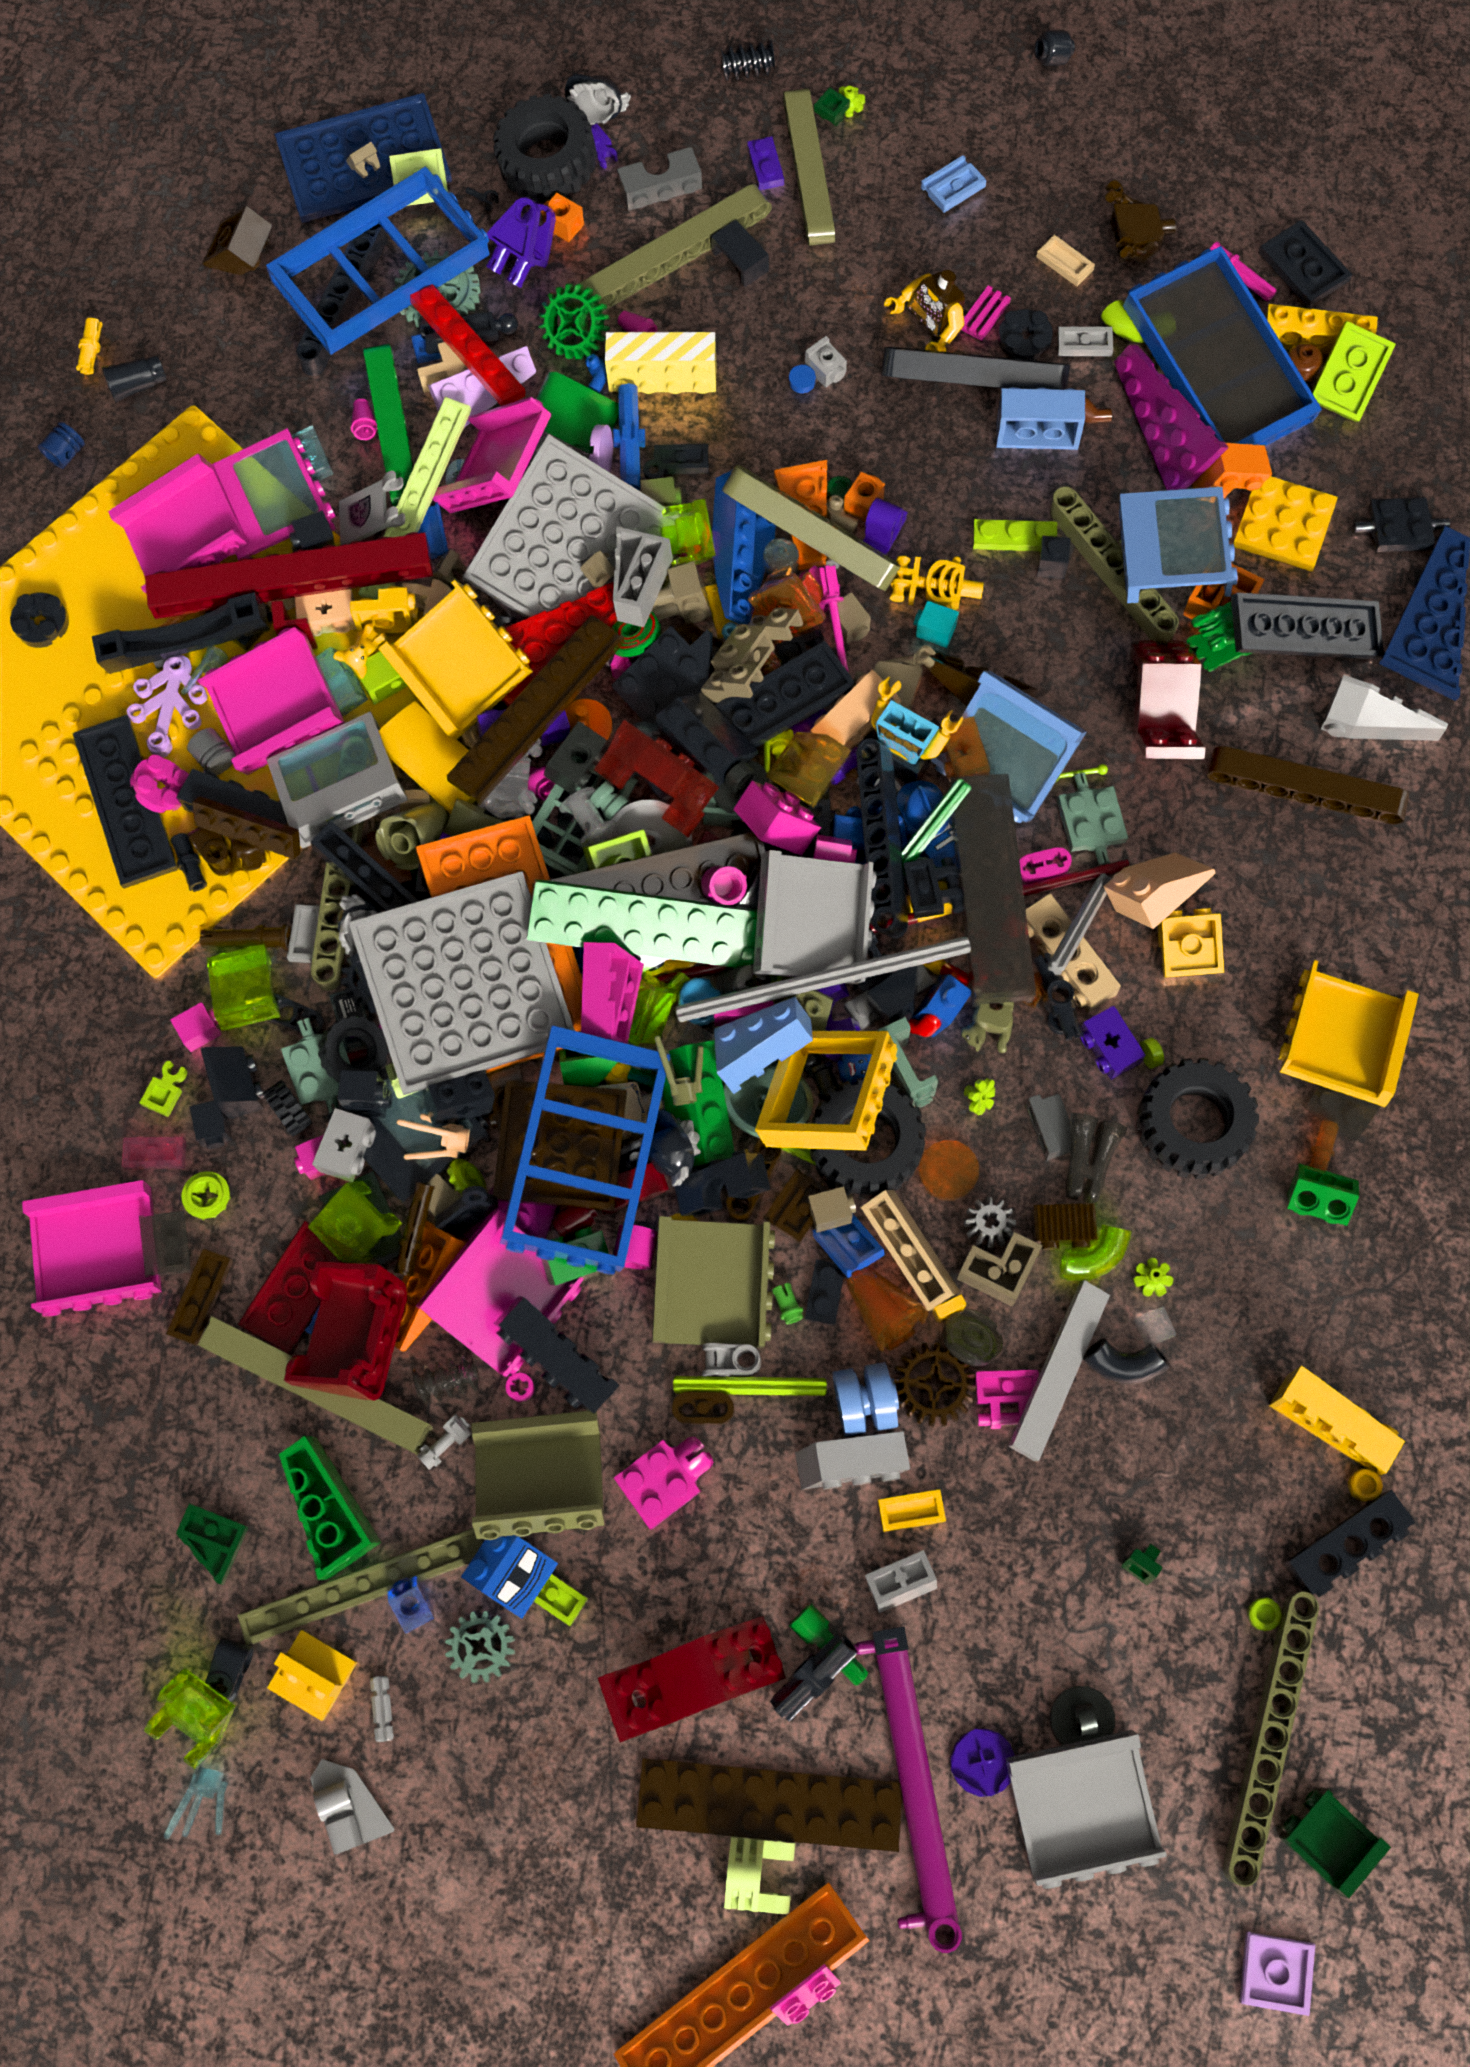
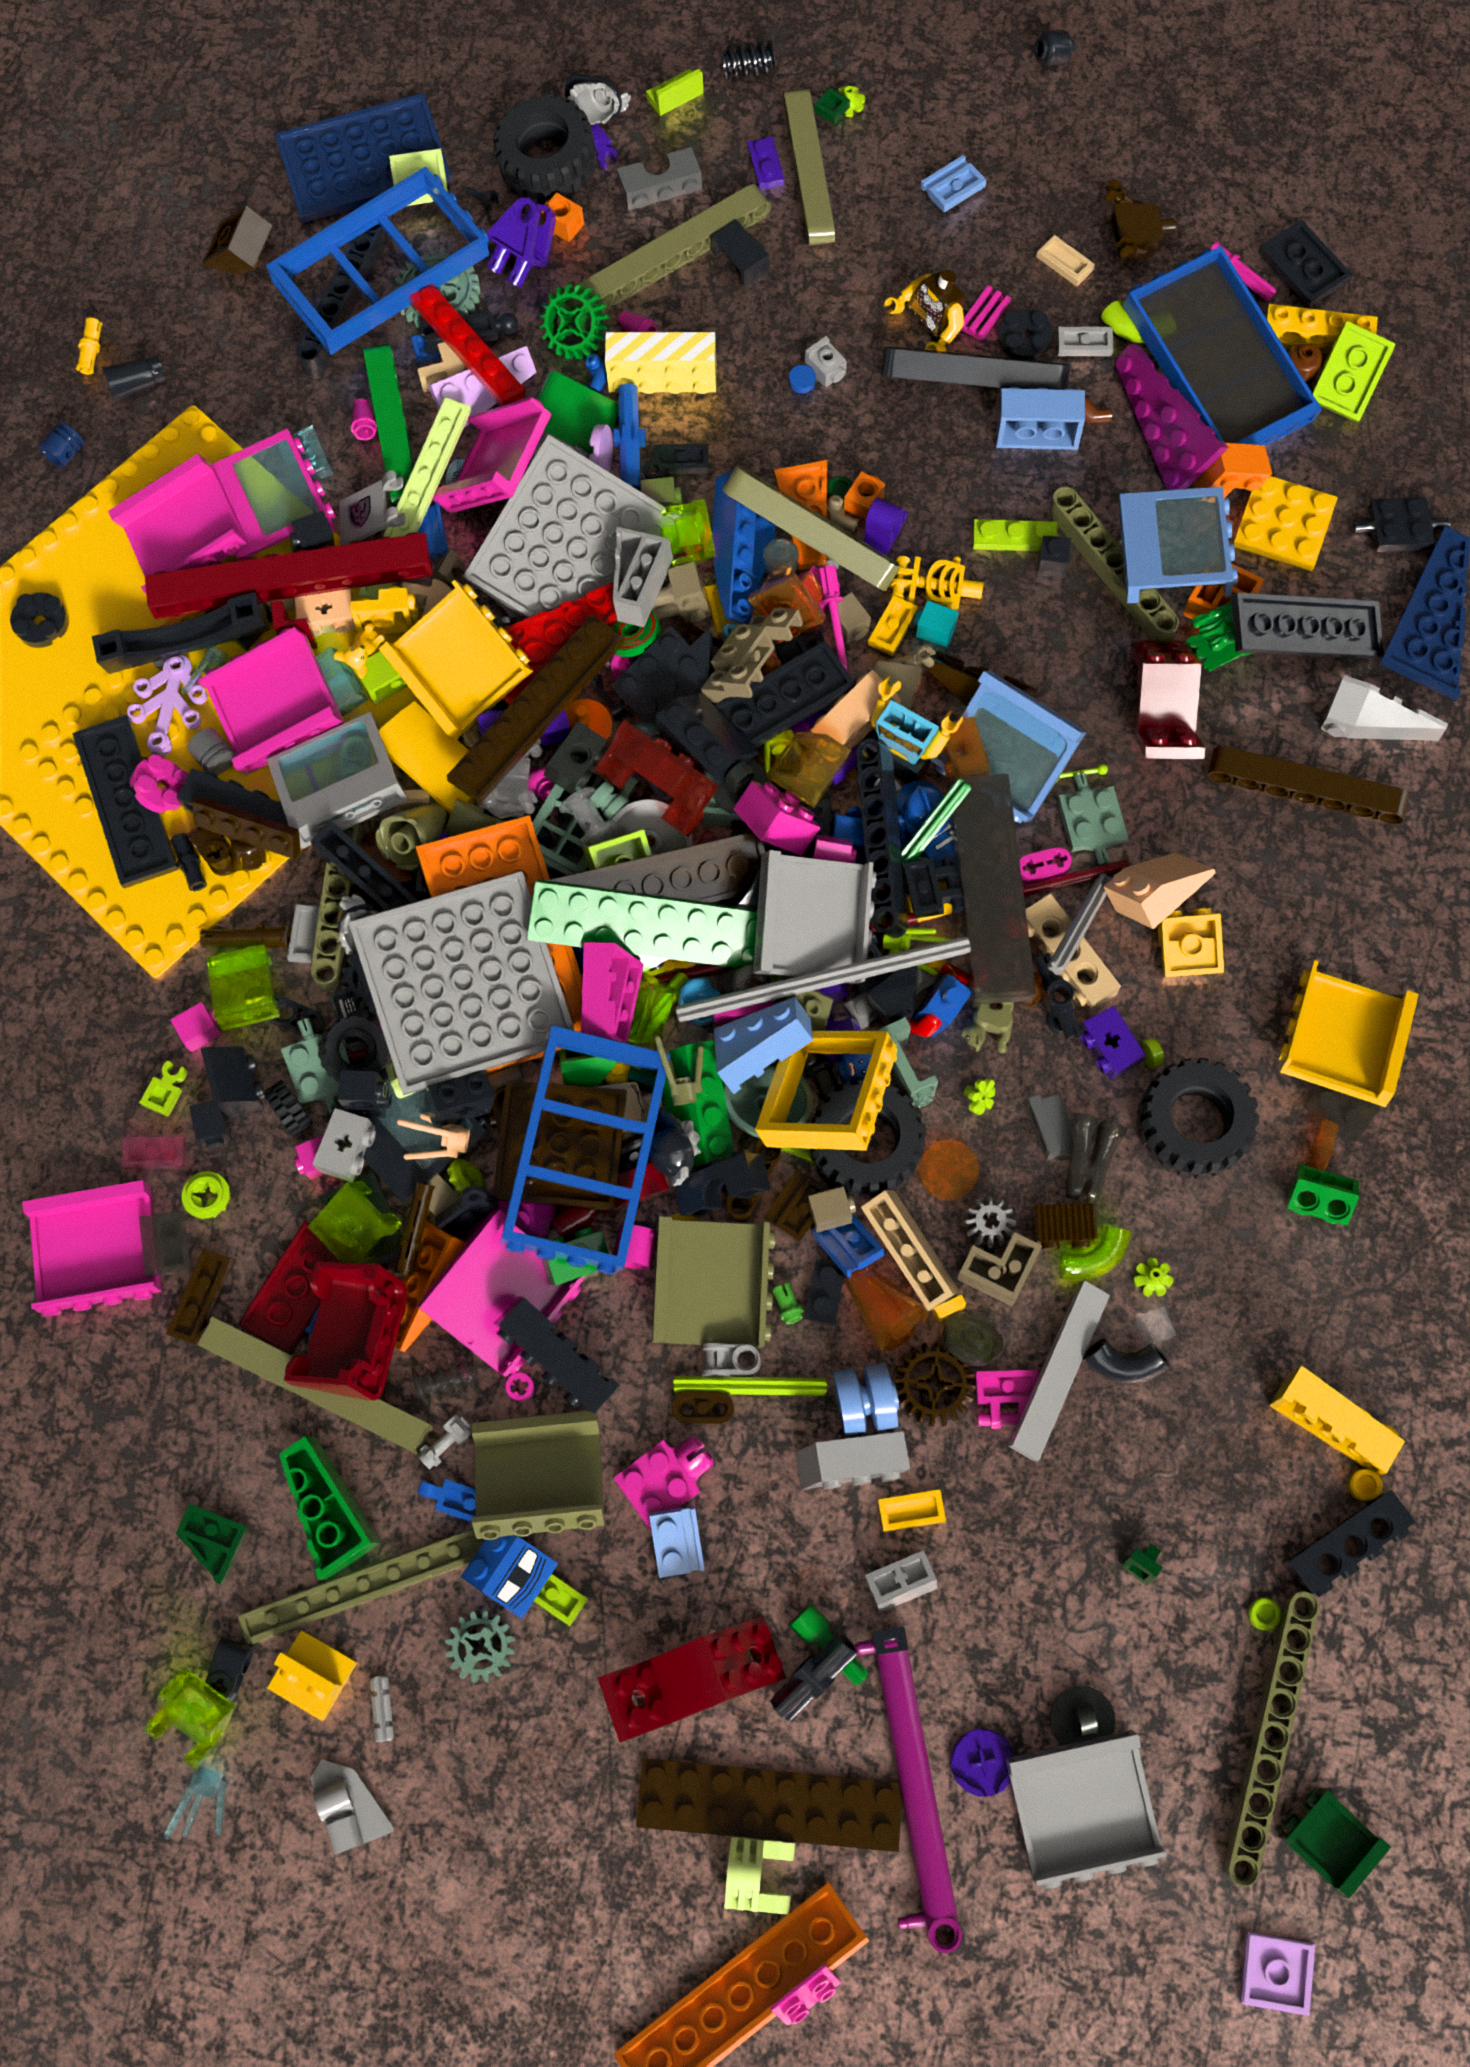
tile [346,142,380,178] -> none
clear blue brick [388,1576,435,1634] -> none
dark tan tile [580,550,615,589] -> none
dark pink piece [701,865,747,905] -> none
none -> blue plate [417,1479,476,1523]
none -> black piece [592,673,630,721]
none -> lime panel [646,68,704,116]
none -> medium blue plate [649,1505,705,1578]
none -> yellow plate [868,595,919,657]
none -> lime plant [883,926,952,976]

